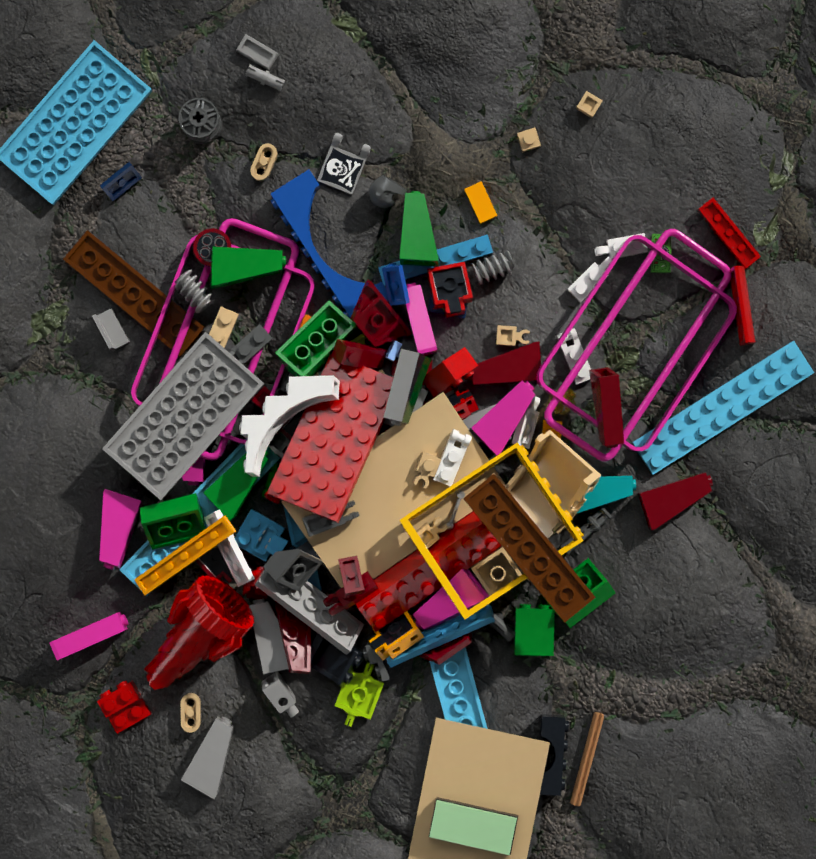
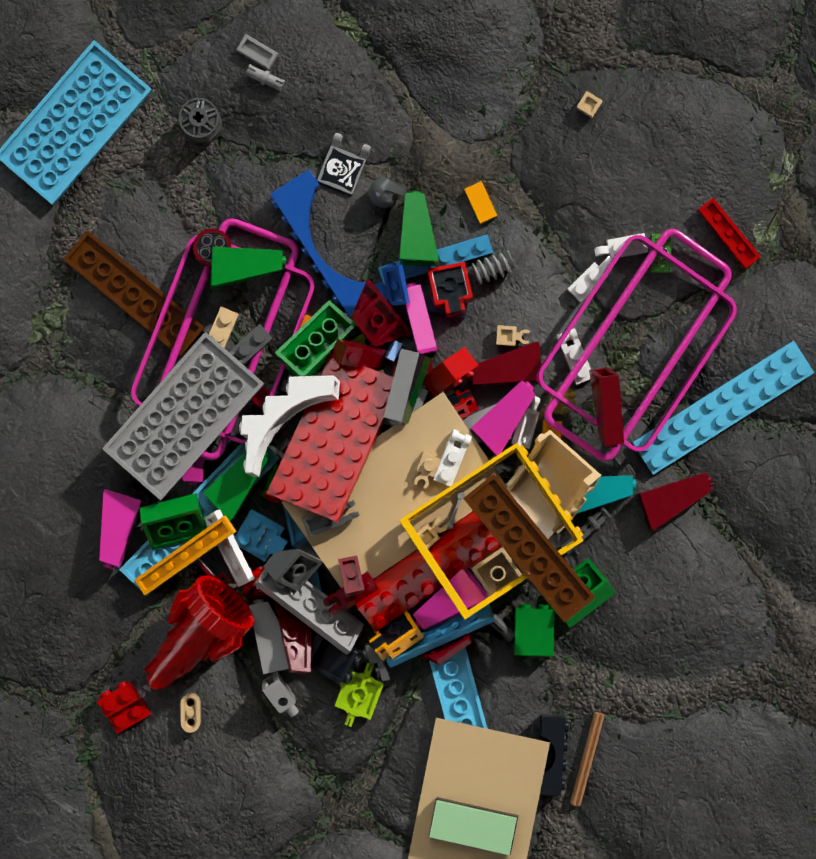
dark pink slope [49,612,128,660] -> none
light grey panel [92,308,130,351] -> none
dark blue plate [100,162,142,201] -> none
light grey piece [175,269,215,313] -> none
light grey slope [181,716,234,799] -> none
tan plate [250,144,278,181] -> none
tan plate [517,128,541,153] -> none
red slope [730,266,756,346] -> none

